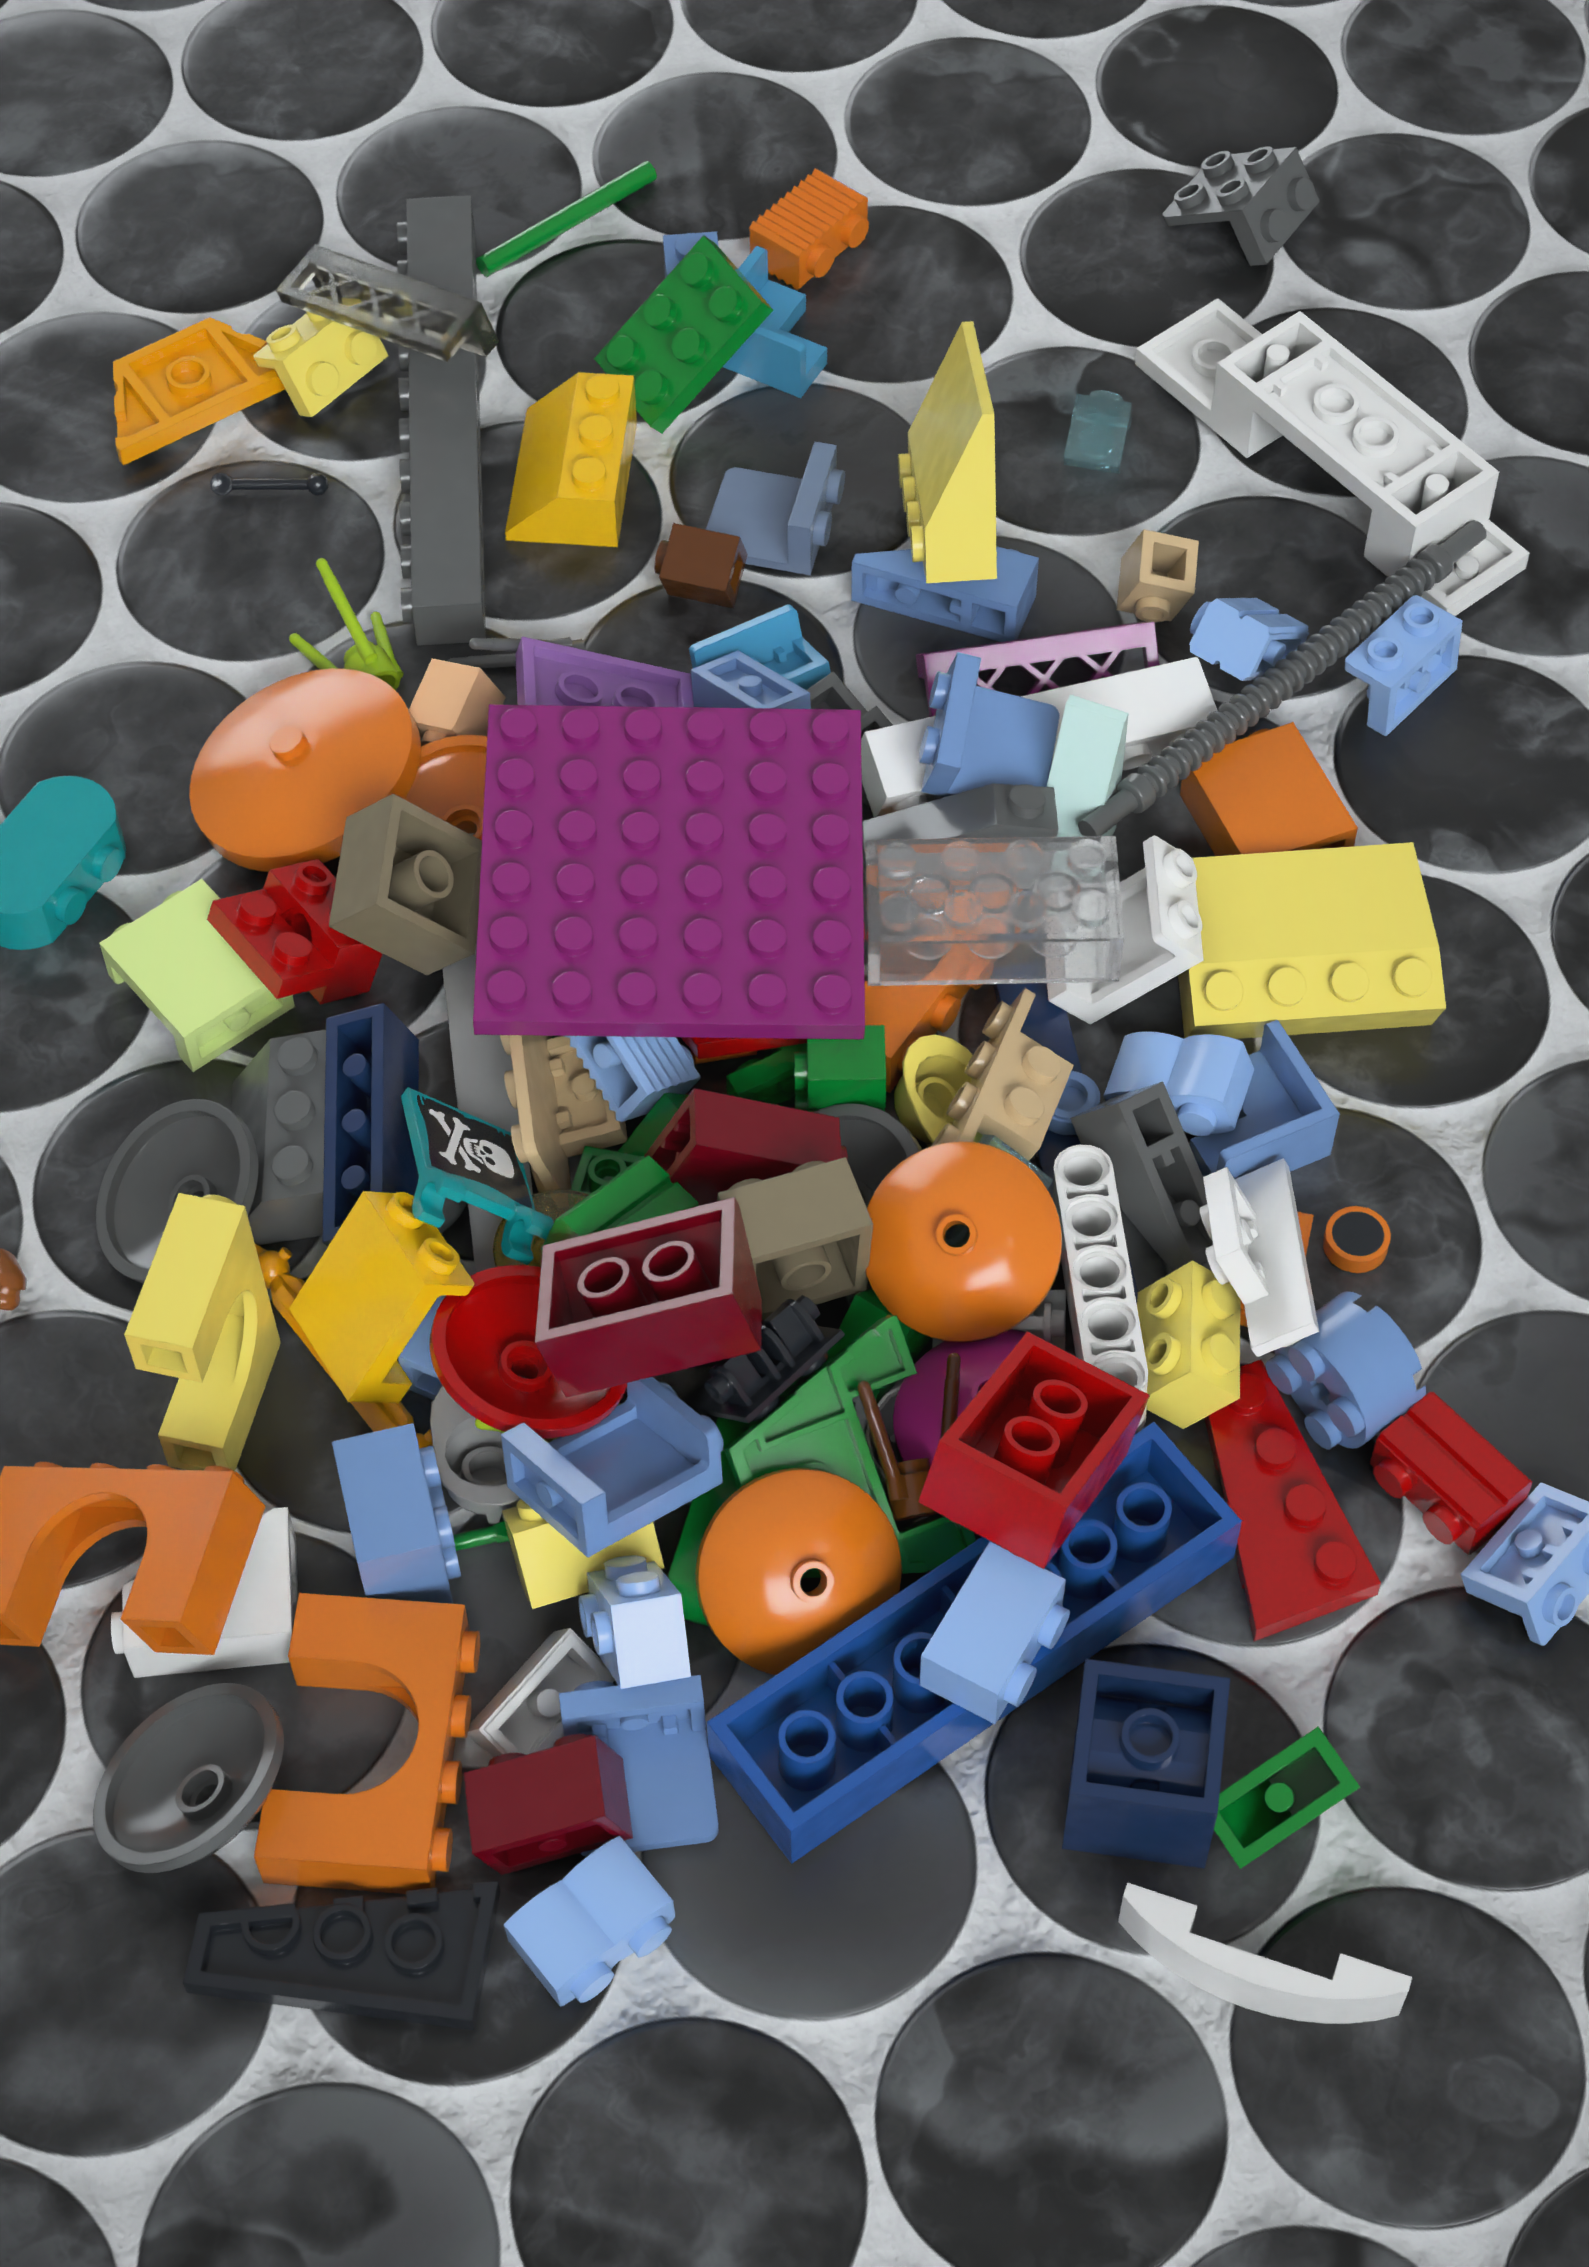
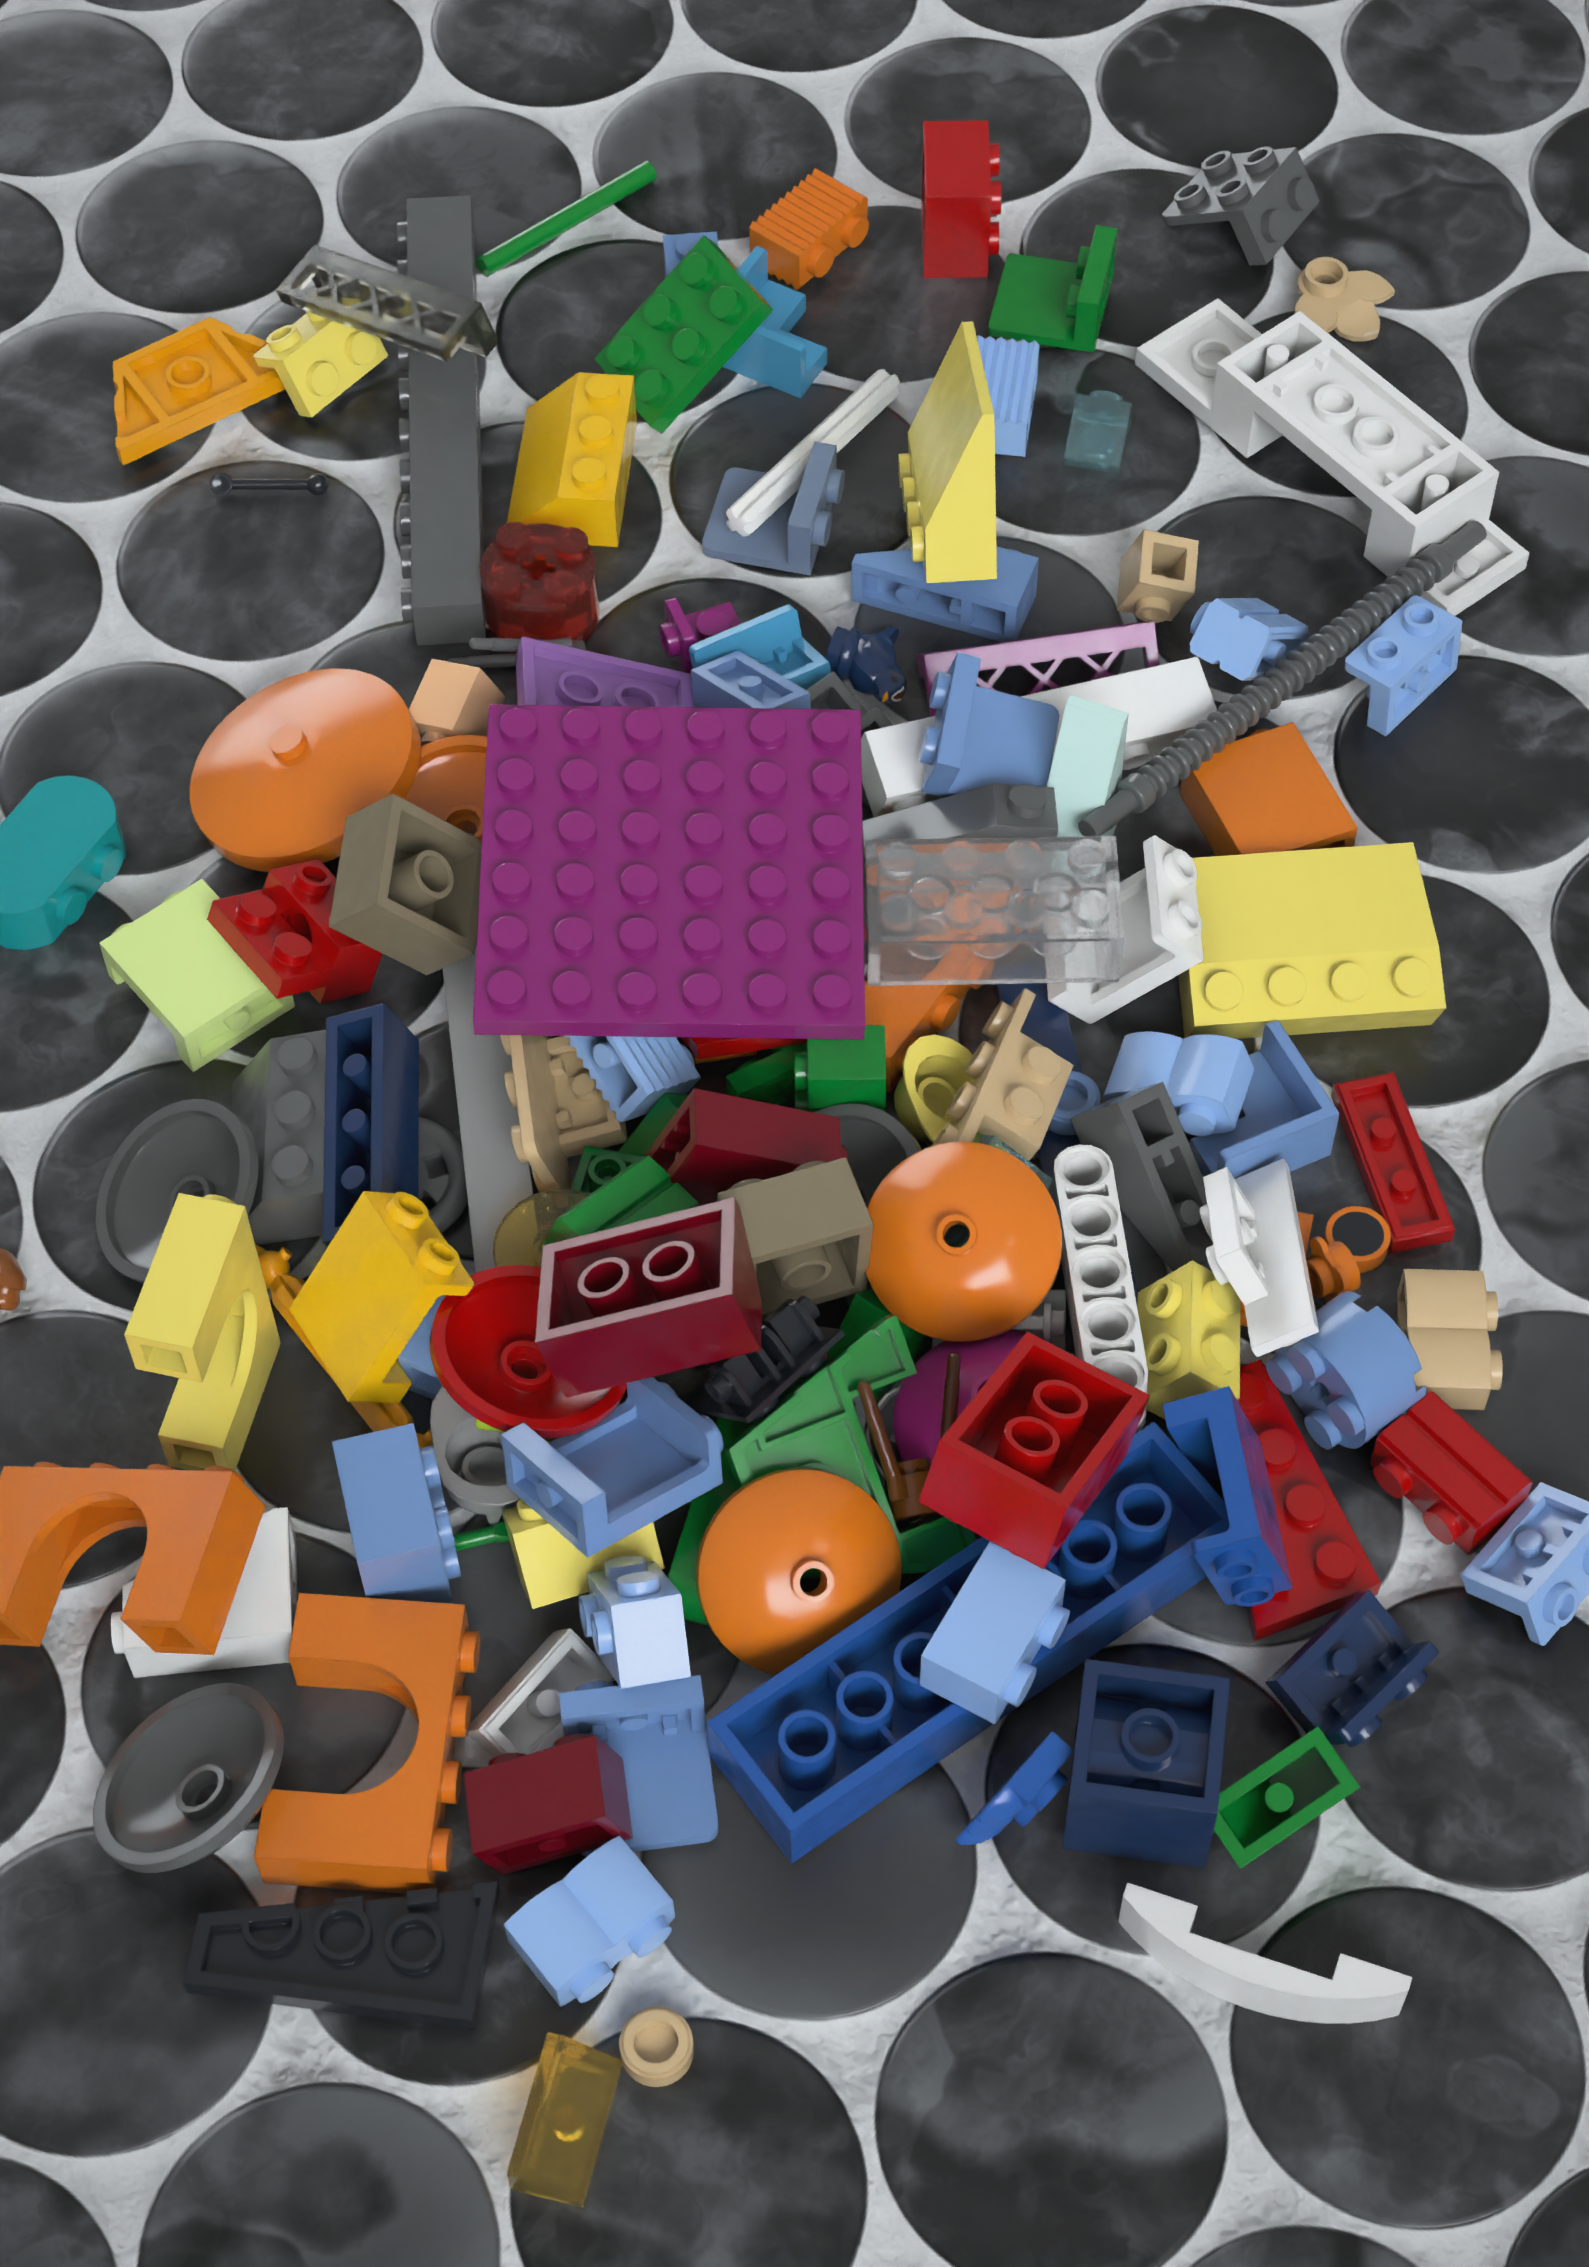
lime plant [289,558,404,690] -> none
flag [401,1087,554,1265] -> none
reddish brown brick [654,523,748,609] -> none
none -> clear red brick [480,522,600,653]
none -> clear yellow slope [507,2032,623,2208]
none -> tan tile [619,2007,694,2087]
none -> magenta bracket [658,597,741,674]
none -> white axle [726,369,900,537]
none -> dark blue animal [825,625,907,704]
none -> red brick [921,120,1001,278]
none -> blue plate [955,1731,1074,1845]
none -> light blue brick [977,335,1040,457]
none -> green bracket [988,225,1118,353]
none -> blue panel [1162,1386,1293,1606]
none -> dark blue bracket [1265,1590,1439,1747]
none -> tan plate [1294,257,1395,342]
none -> orange plate [1306,1236,1361,1303]
none -> red tile [1331,1072,1455,1254]
none -> tan brick [1397,1269,1503,1410]

